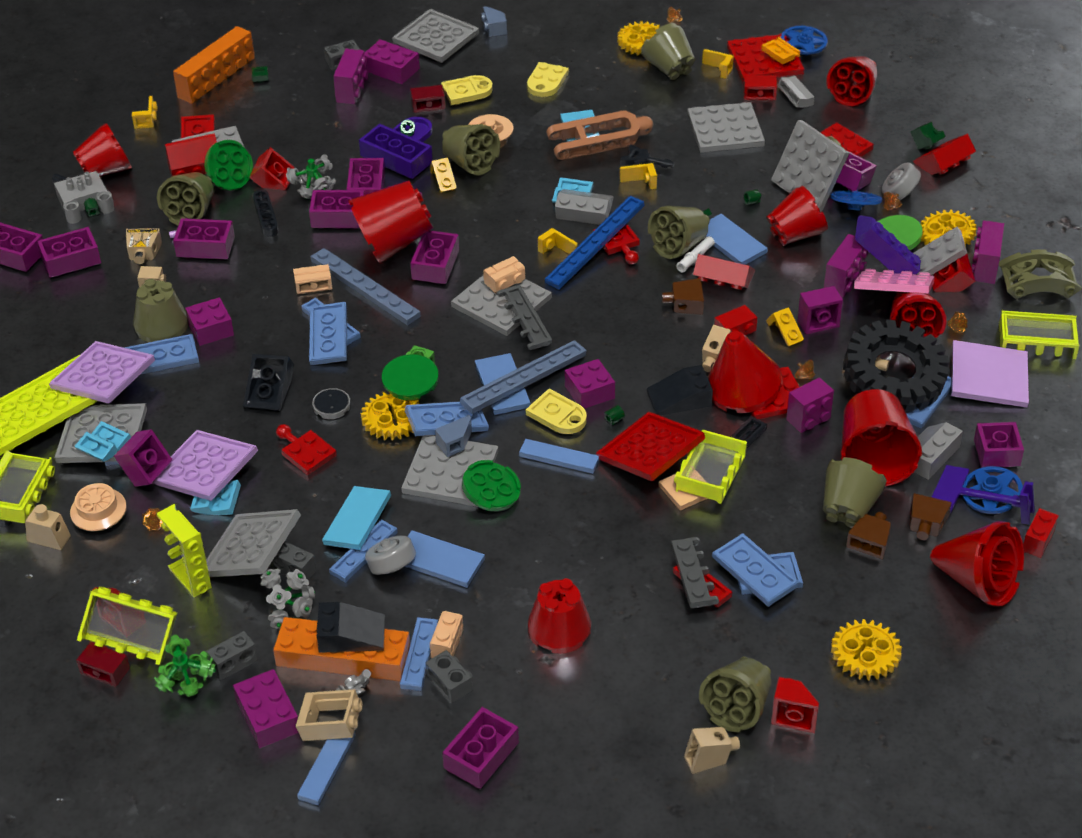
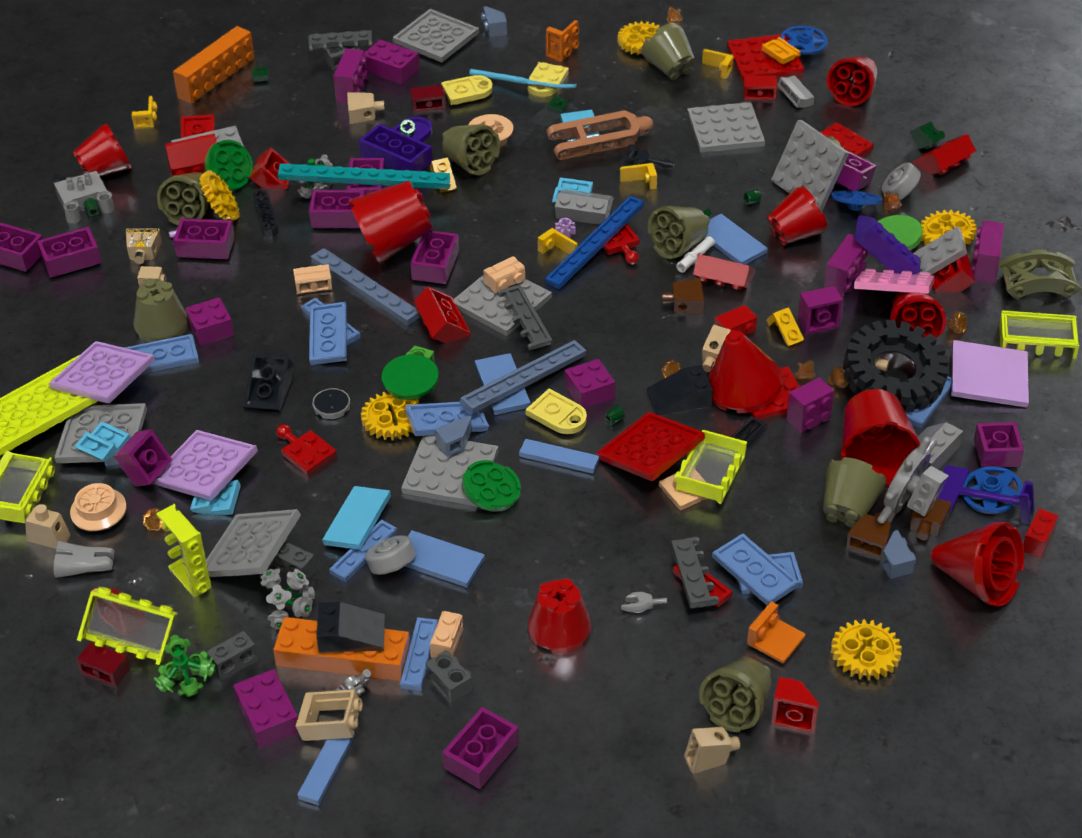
none -> light grey piece [54,541,115,578]
none -> yellow gear [199,170,240,222]
none -> teal plate [278,163,450,189]
none -> dark grey hinge [309,30,372,51]
none -> tan torso [347,92,384,124]
none -> red slope [414,286,472,343]
none -> medium azure piece [470,69,577,88]
none -> orange bracket [546,20,579,62]
none -> dark green plate [547,96,569,114]
none -> lavender gear [555,218,576,238]
none -> light grey hand [621,592,667,613]
none -> clear orange piece [661,359,681,378]
none -> orange bracket [747,601,805,663]
none -> clear orange piece [828,366,848,388]
none -> light grey piece [877,436,949,524]
none -> sand blue slope [882,530,916,579]

